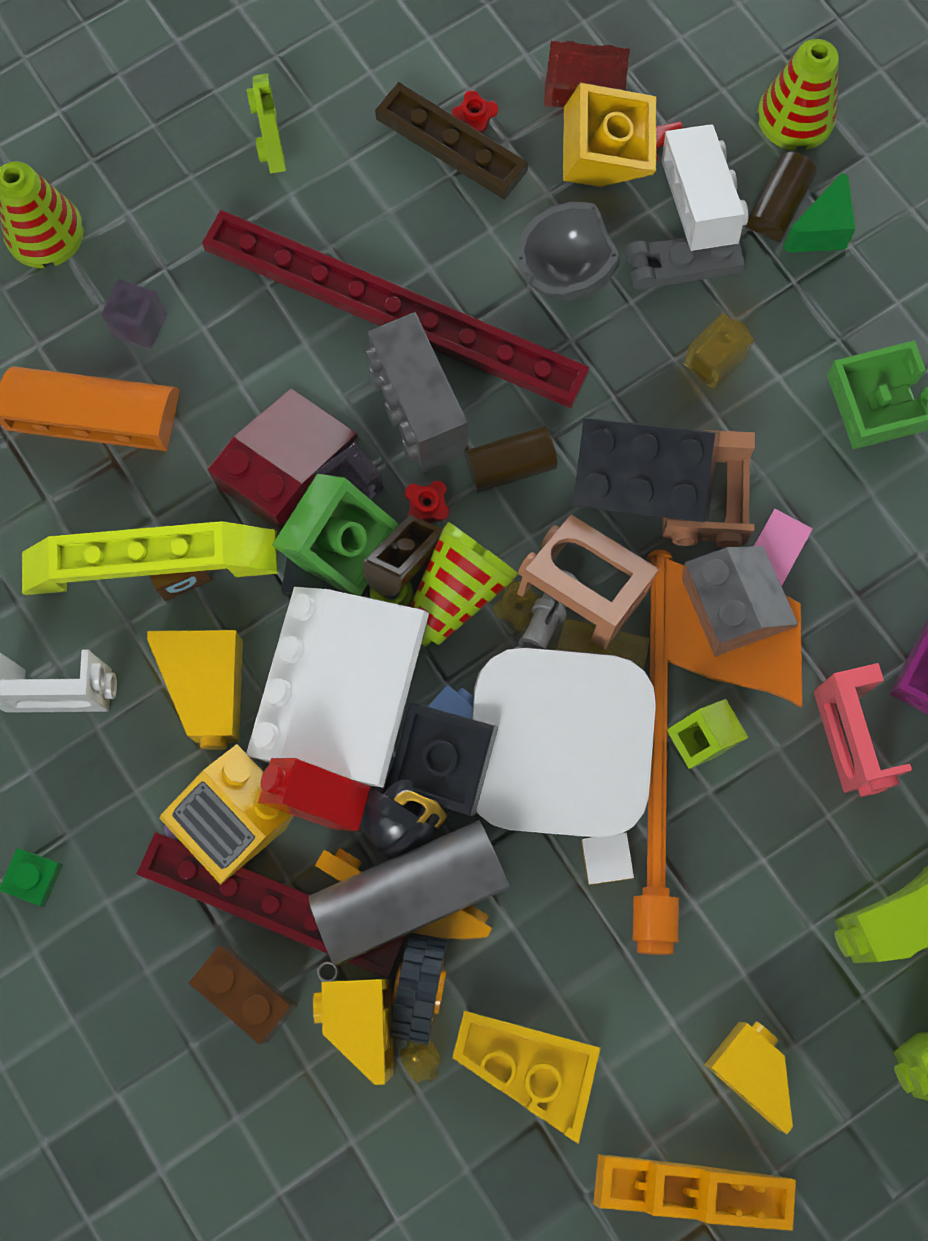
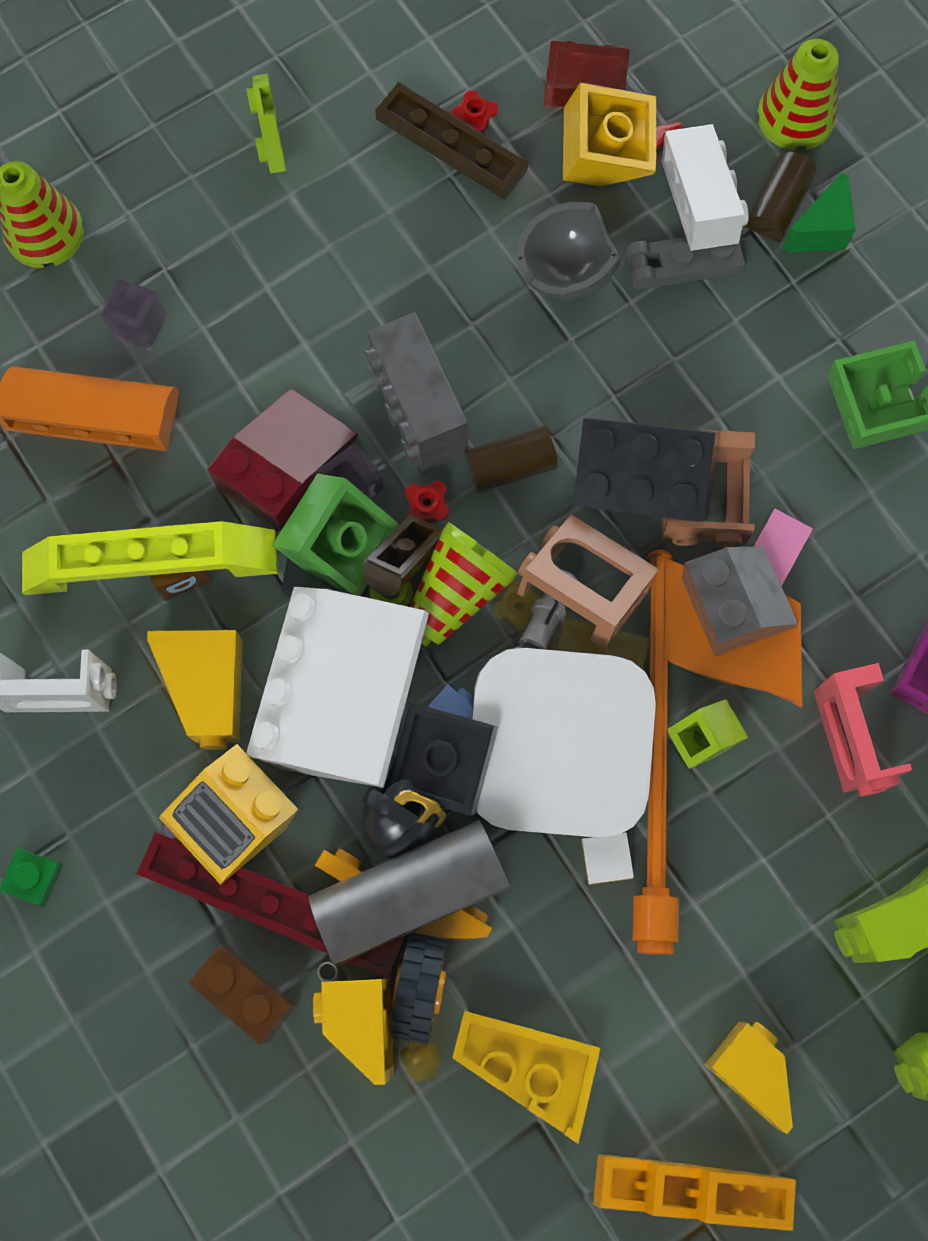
dark red plate [202,209,590,409] -> none
red brick [258,758,370,831] -> none
clear yellow brick [684,312,754,389] -> none

